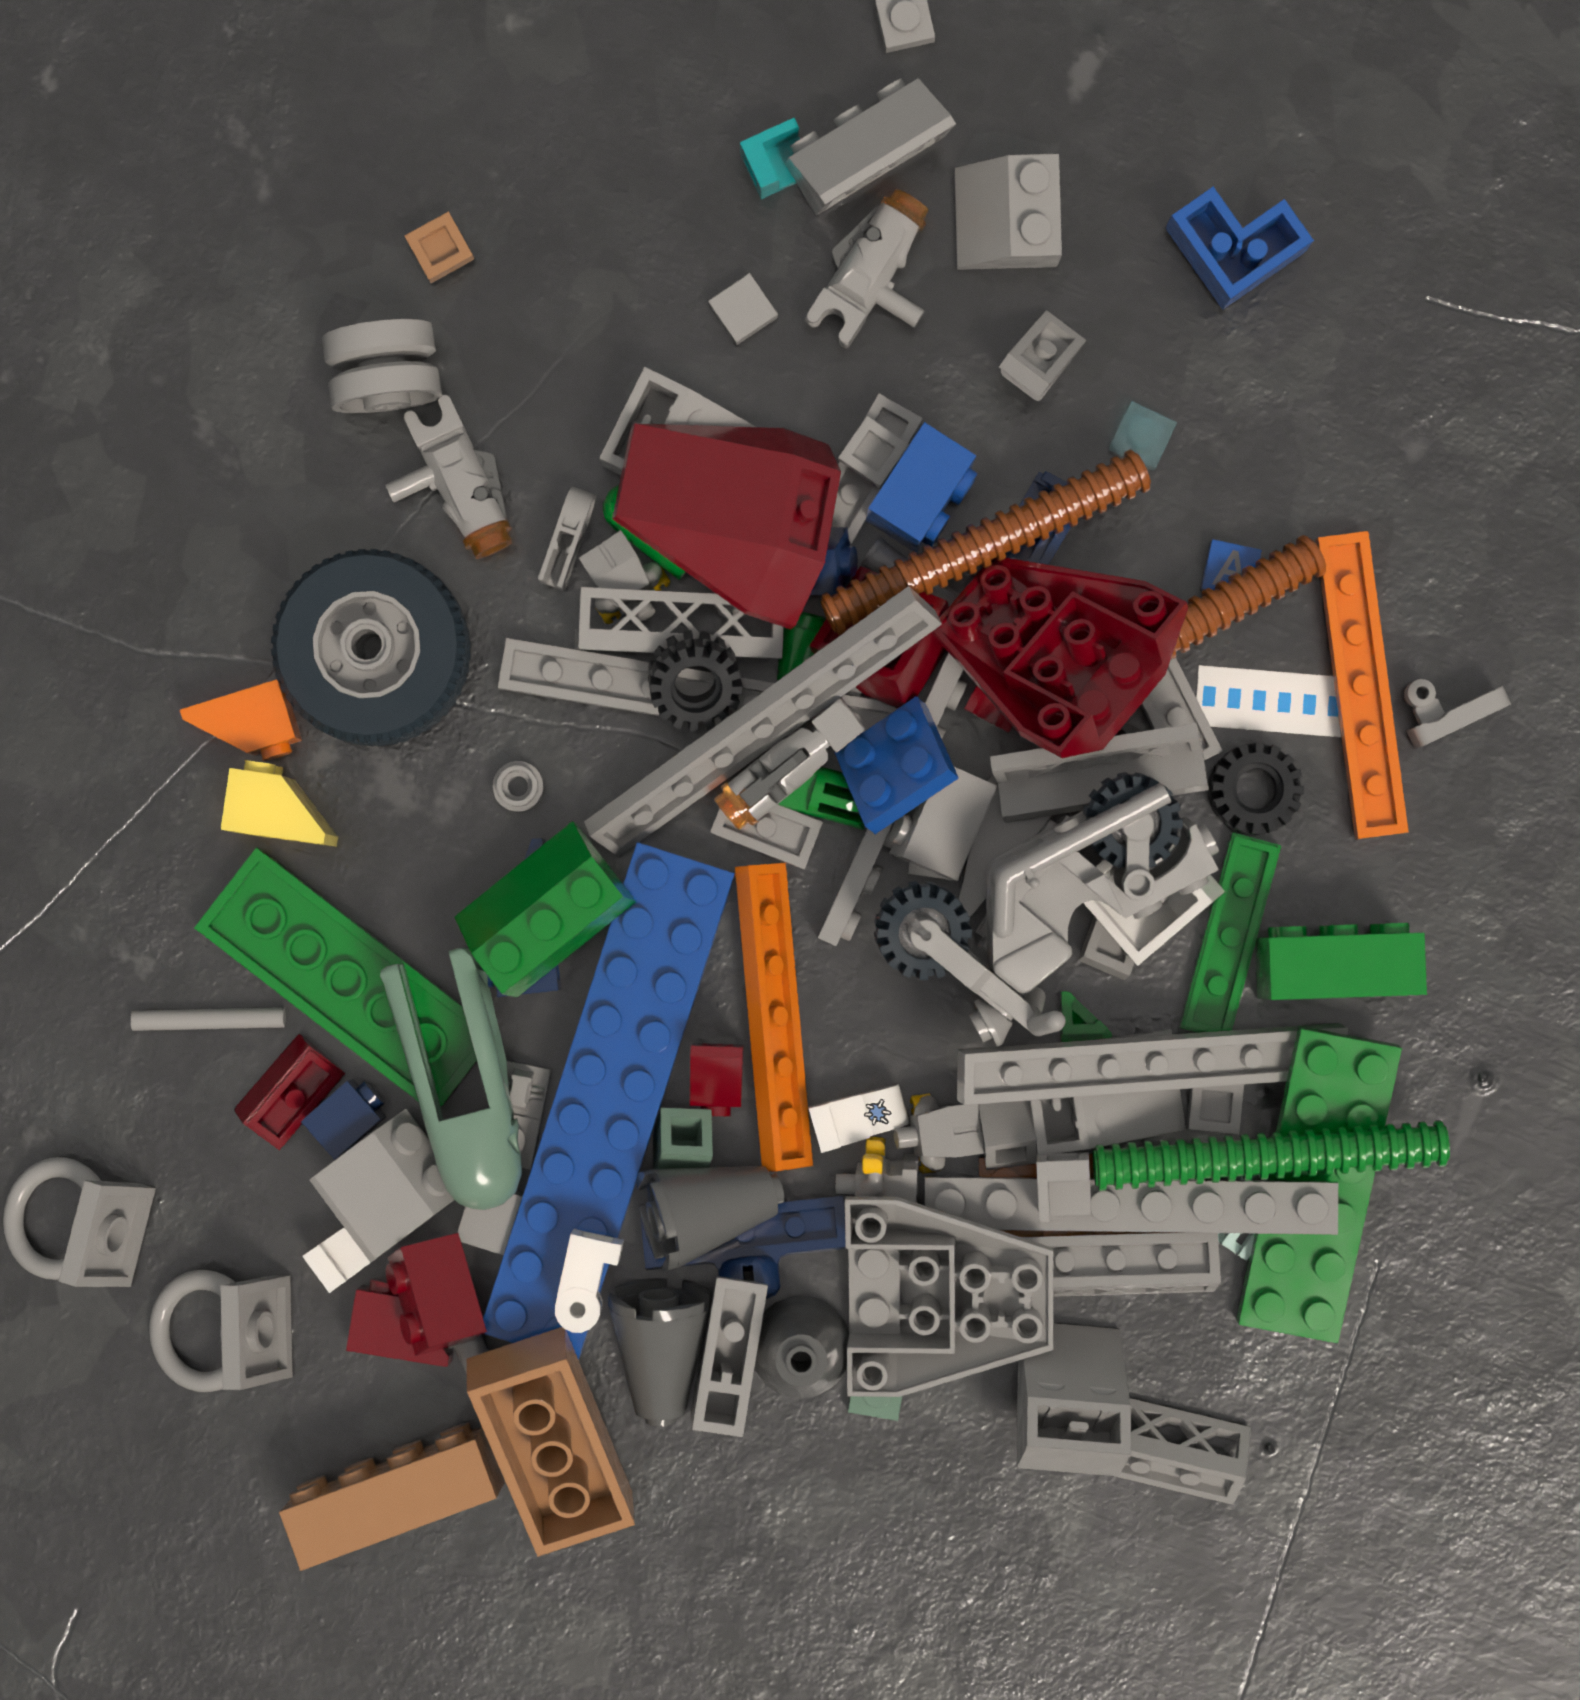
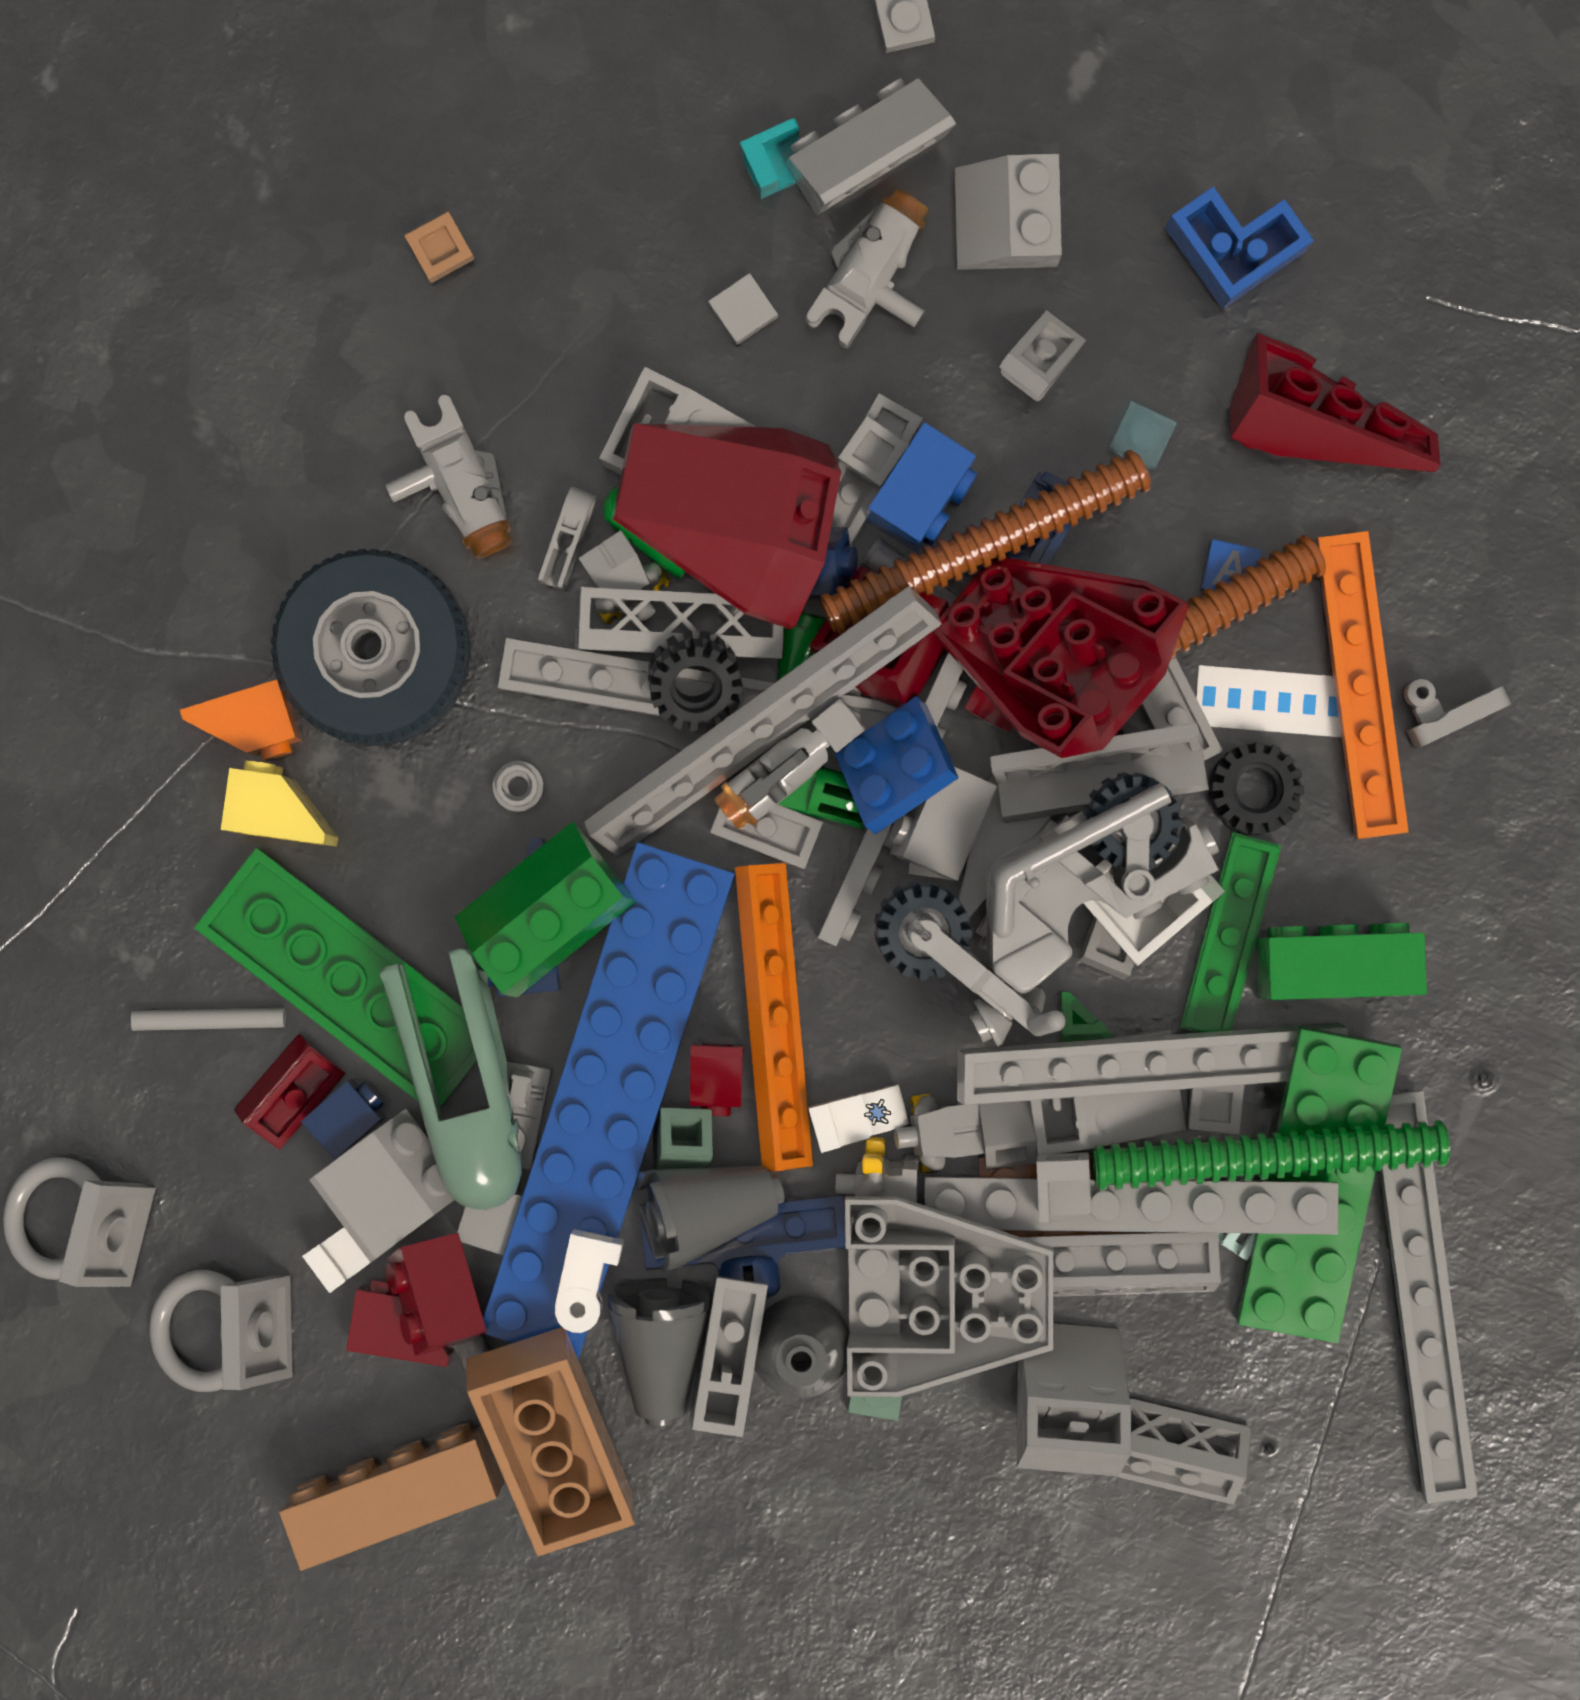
light grey wheel [321,319,443,413] -> none
none -> dark red wedge [1230,333,1441,472]
none -> light grey plate [1380,1090,1478,1504]

